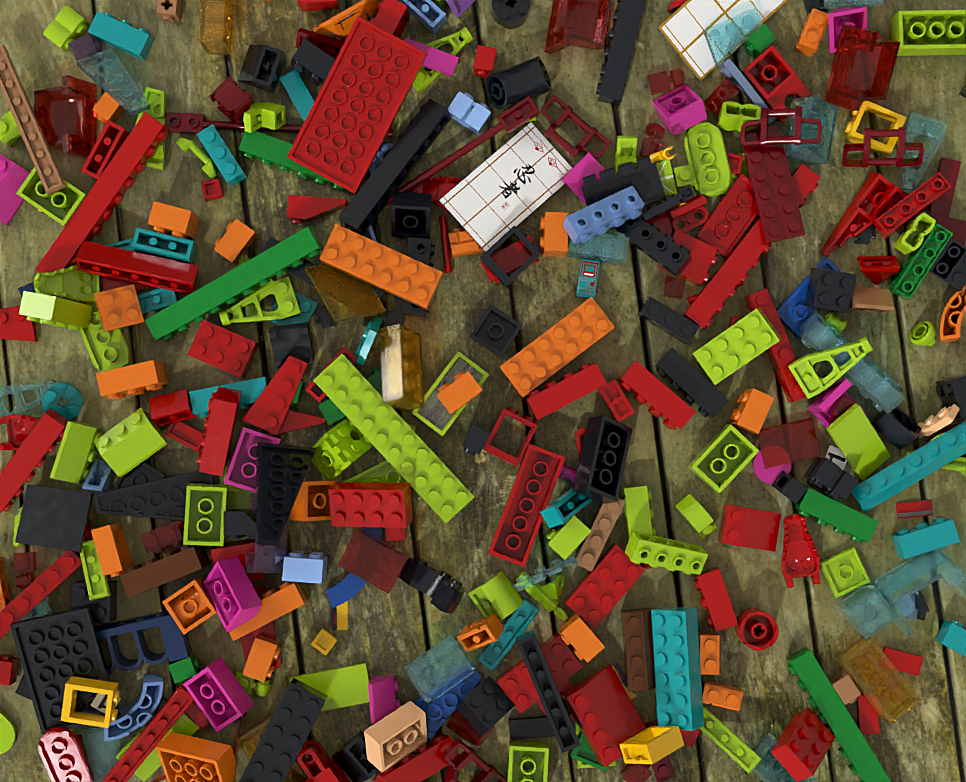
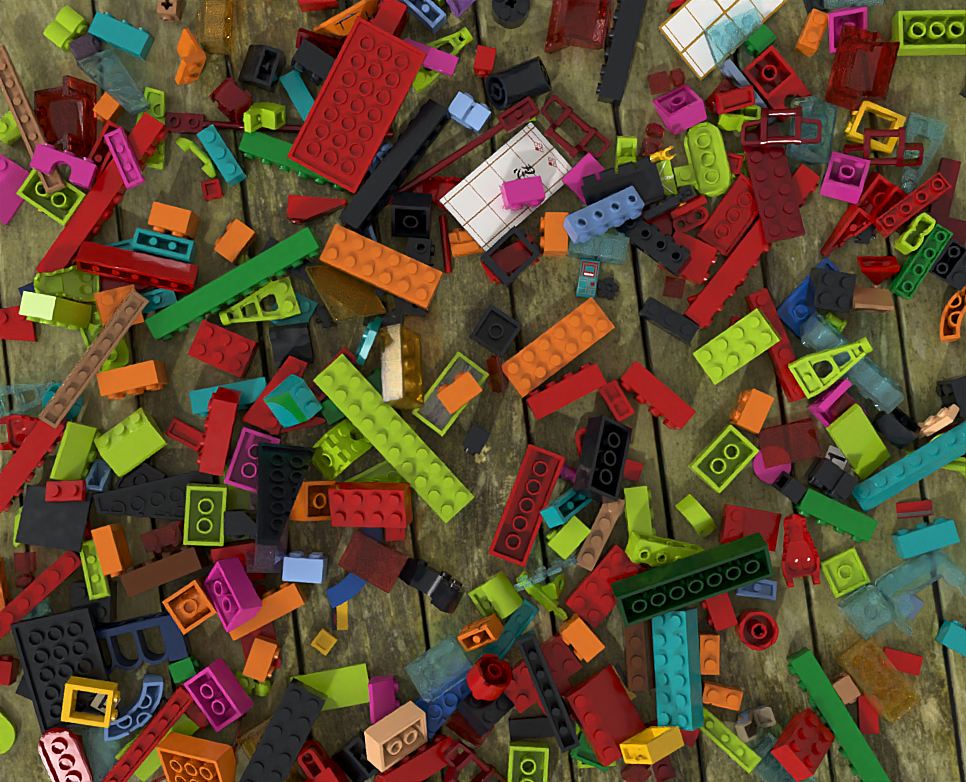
red brick [149,389,195,427] -> none
red window [483,407,538,467] -> none
black brick [654,348,729,418] -> none
lime brick [909,321,937,346] -> none
black bar [914,589,929,620] -> none
none -> dark pink arch [29,143,98,190]
none -> medium nougat tile [38,289,149,429]
none -> red plate [45,480,87,502]
none -> dark pink tile [104,127,146,189]
none -> orange bracket [175,28,207,86]
none -> teal slope [263,374,323,428]
none -> red brick [466,653,513,701]
none -> clear red piece [486,356,506,393]
none -> dark pink brick [500,175,546,211]
none -> black plant [597,277,619,300]
none -> dark green brick [610,532,774,628]
none -> red tile [622,459,643,482]
none -> red tile [715,85,755,114]
none -> dark tan animal [734,705,776,742]
none -> medium blue plate [736,579,777,602]
none -> dark pink slope [819,151,871,204]

